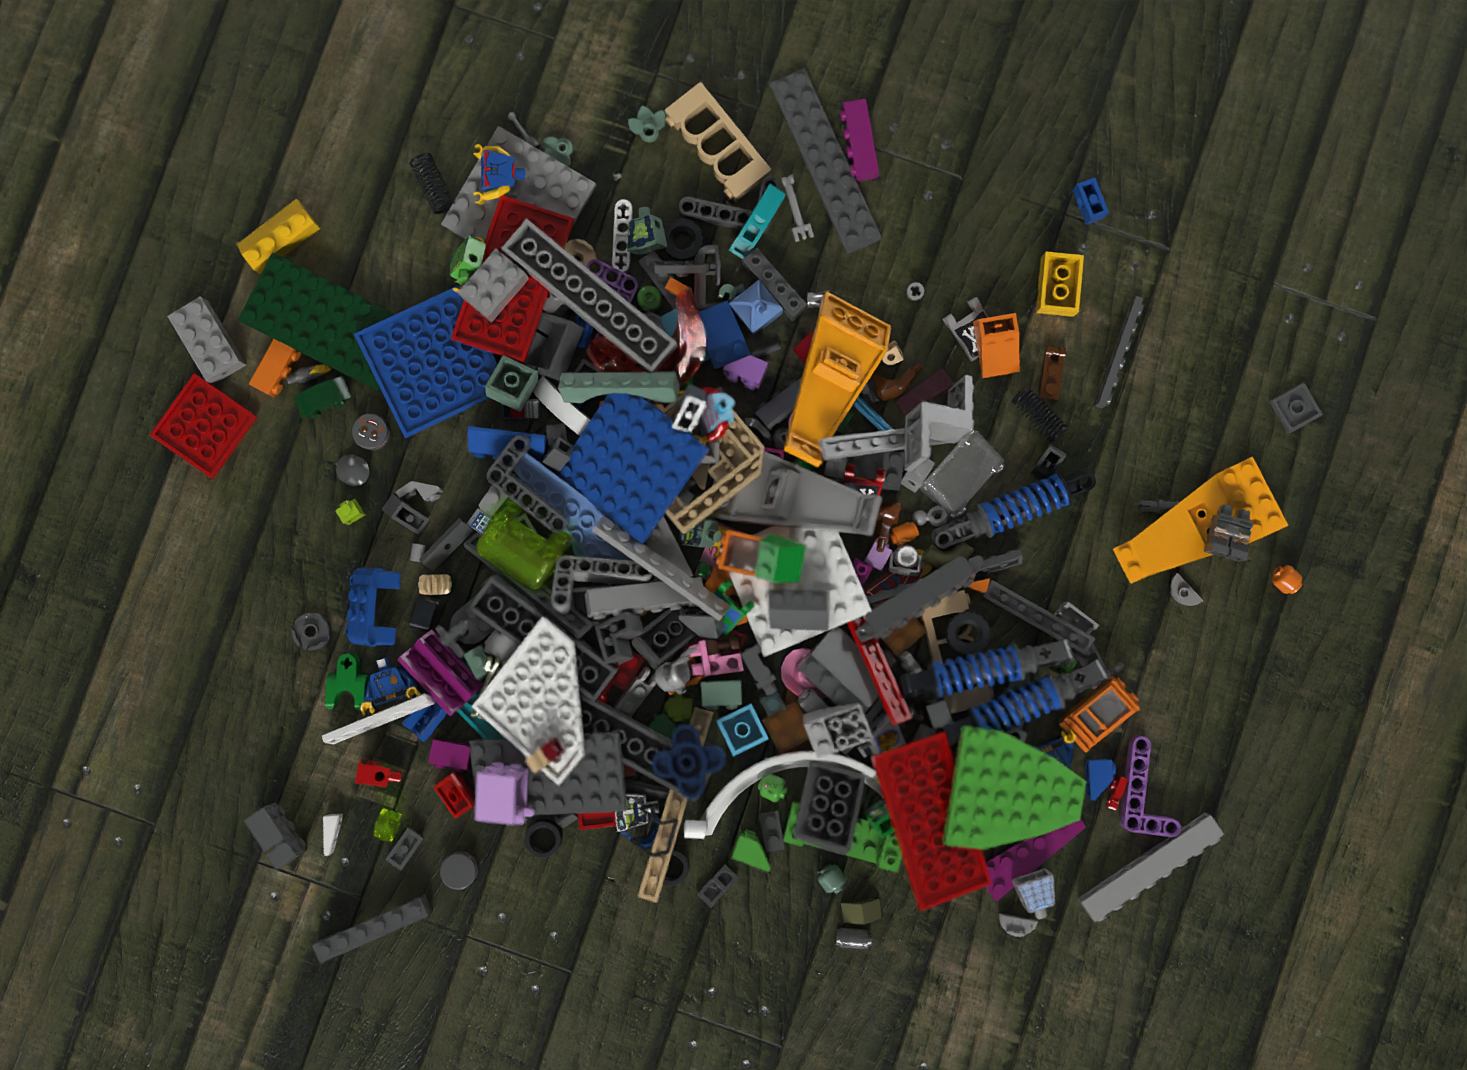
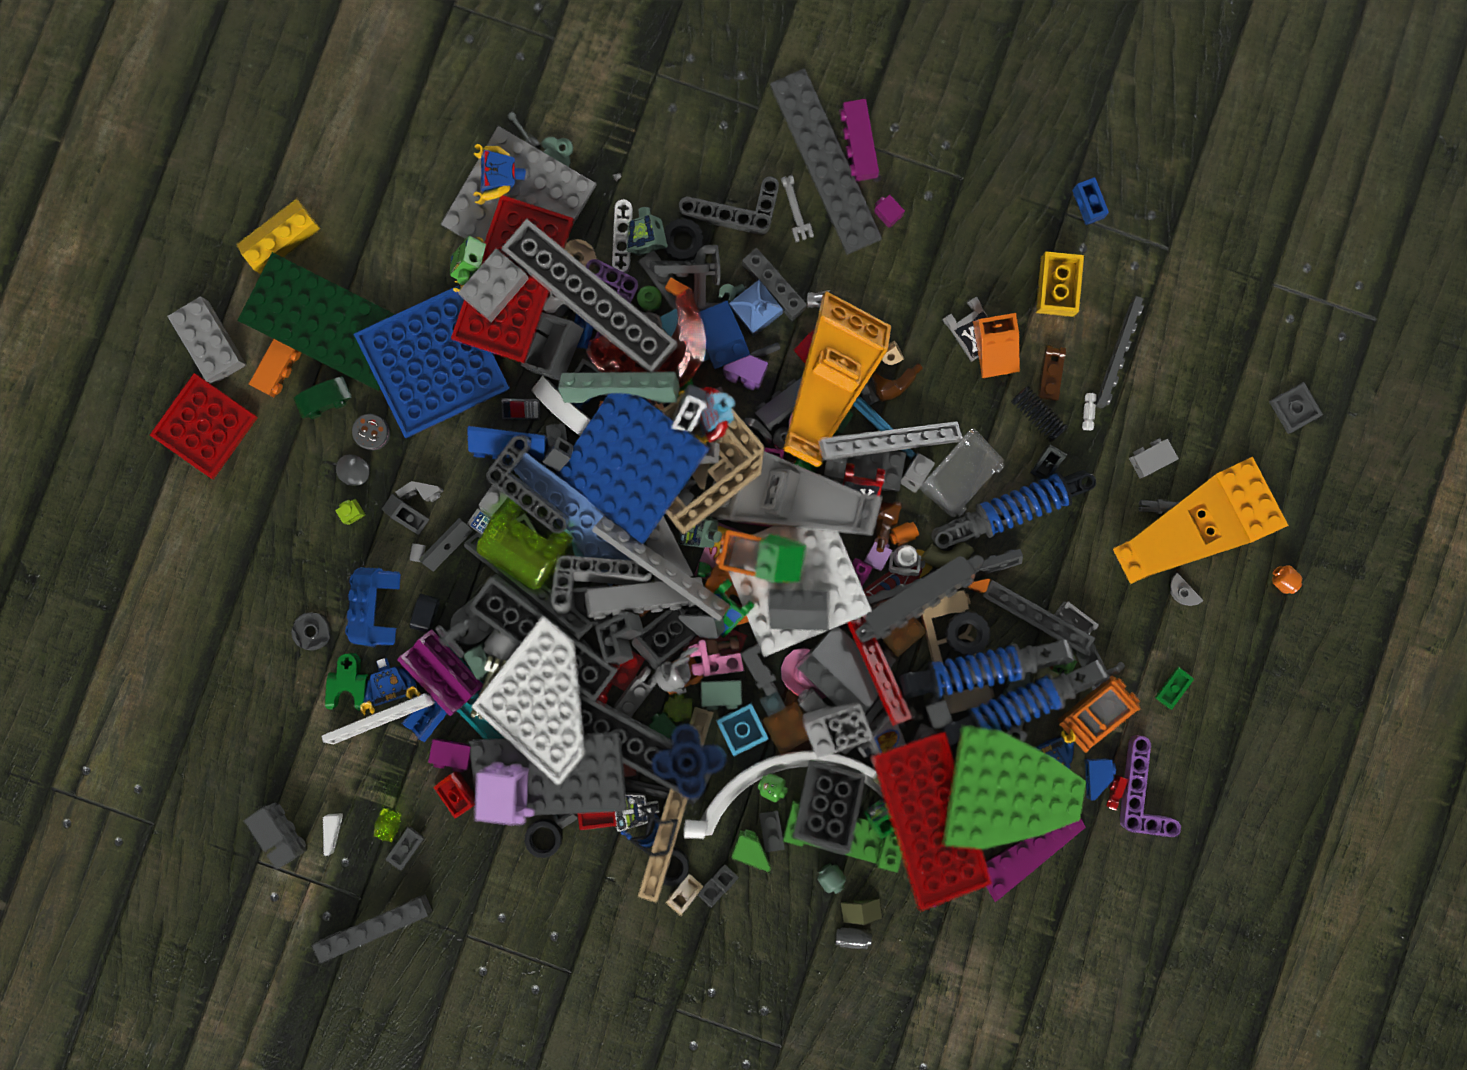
dark grey piece [286,363,332,384] -> none
red torso [355,759,402,787] -> none
black piece [409,152,455,215] -> none
tan gear [418,574,452,595] -> none
dark grey head [440,851,478,890] -> none
sand green brick [485,355,538,412] -> none
leg [525,738,566,773] -> none
sand green plate [628,106,665,142] -> none
tan fence [665,82,771,202] -> none
teal slope [729,184,786,259] -> none
clear pink tile [896,368,954,416] -> none
light grey plate [899,651,923,673] -> none
light grey bracket [904,375,974,471] -> none
light grey bush [907,282,924,301] -> none
light grey plate [912,506,948,526] -> none
light grey plate [999,912,1038,937] -> none
light grey torso [1012,868,1055,919] -> none
light grey brick [1077,813,1224,922] -> none
dark grey hips [1204,505,1254,562] -> none
none -> tan slope [666,874,704,916]
none -> magenta brick [874,194,905,228]
none -> white axle [1082,393,1097,431]
none -> light grey brick [1129,438,1179,478]
none -> green plate [1154,667,1194,710]

